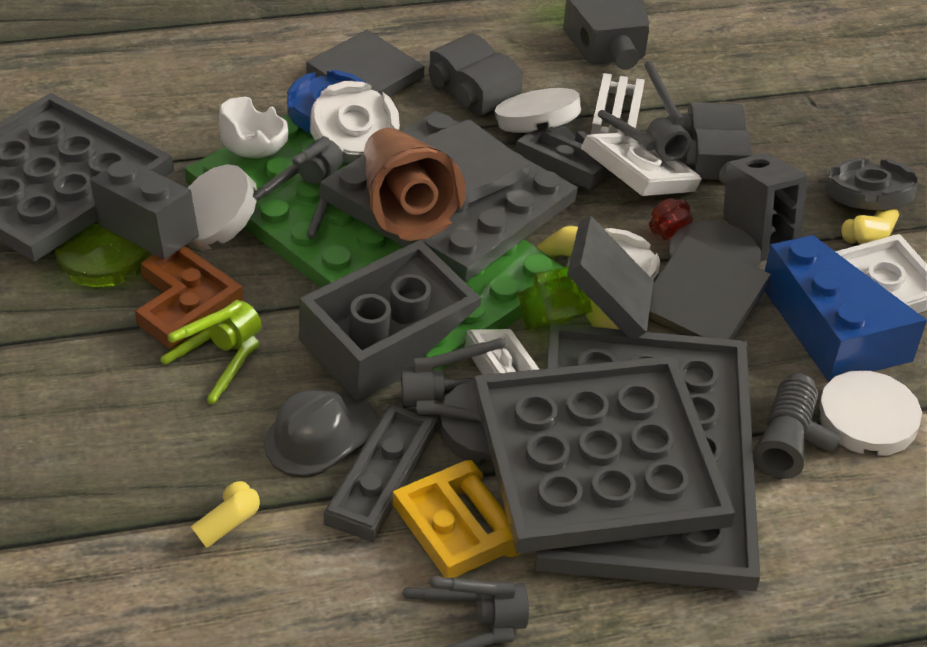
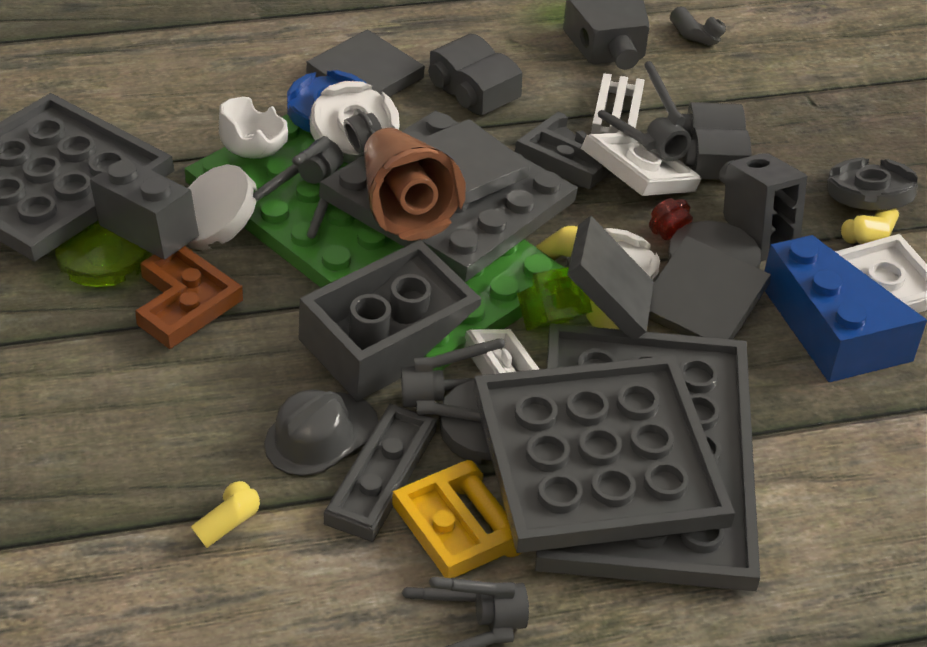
lime plant [160,300,262,405] -> none
white tile [495,88,581,133] -> none
dark grey piece [753,373,840,479] -> none
white tile [819,371,922,456] -> none
none -> dark grey plate [343,109,382,153]
none -> dark grey arm [670,6,726,46]

